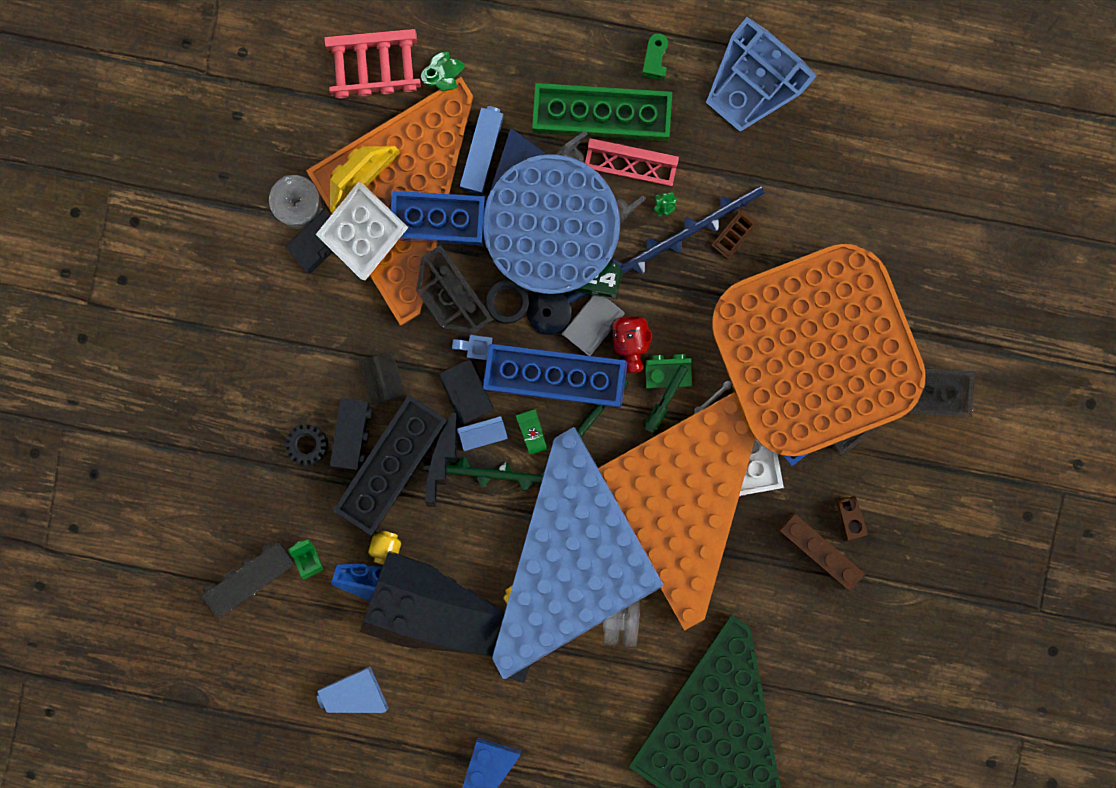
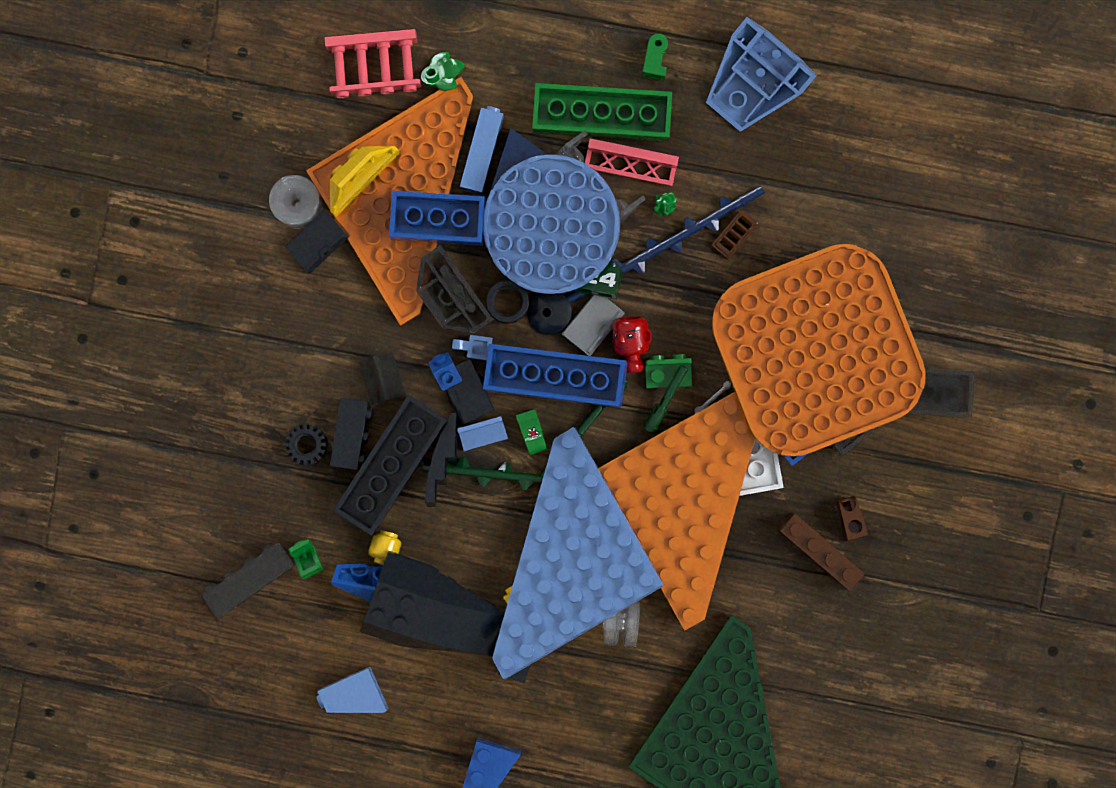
white plate [316,182,408,280] -> none
none -> blue bracket [428,352,462,391]

